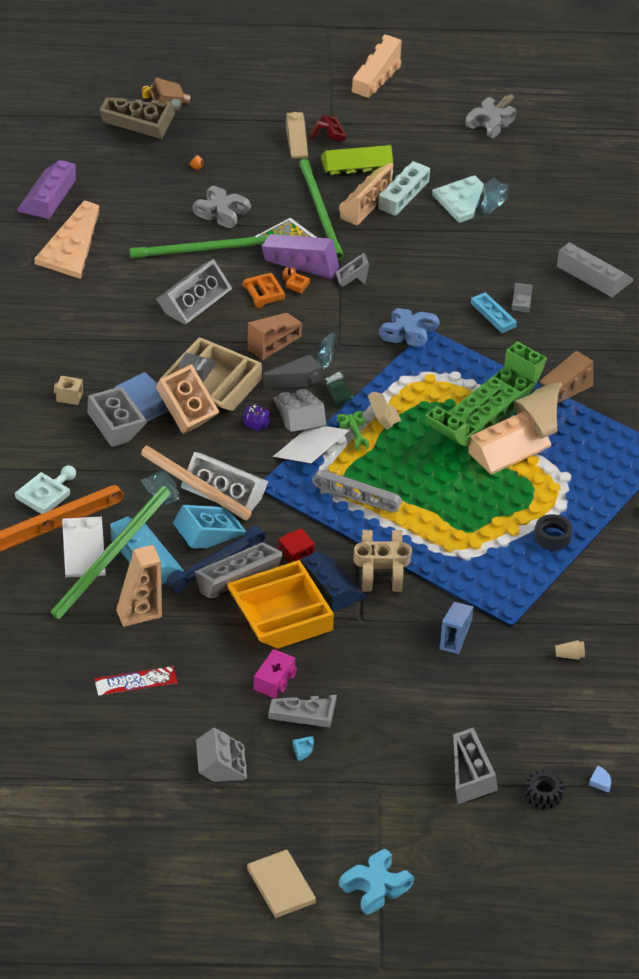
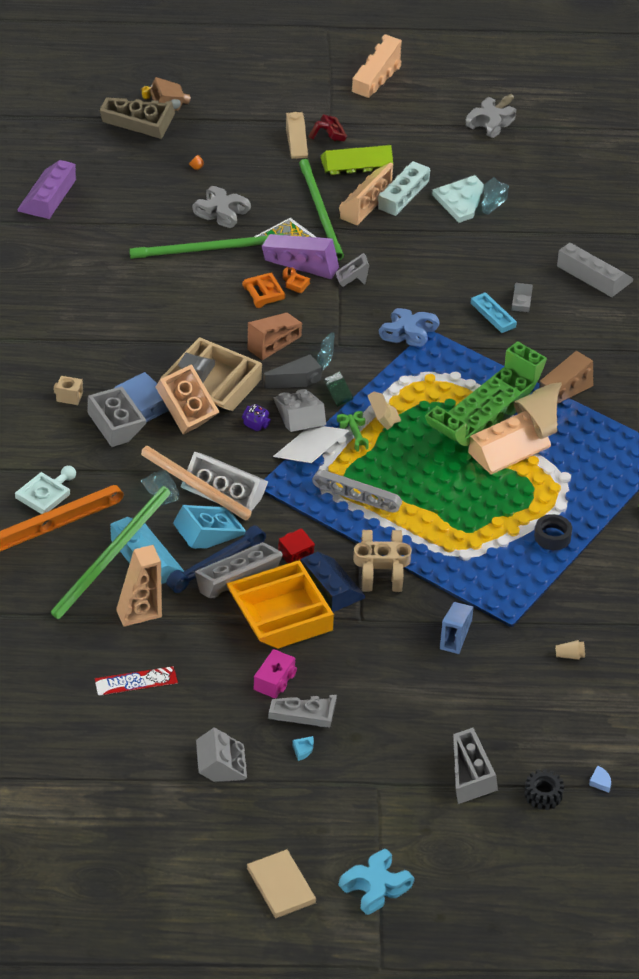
light nougat wing [34,201,99,279] -> none
white slope [62,517,105,578] -> none
light grey slope [156,259,232,324] -> none

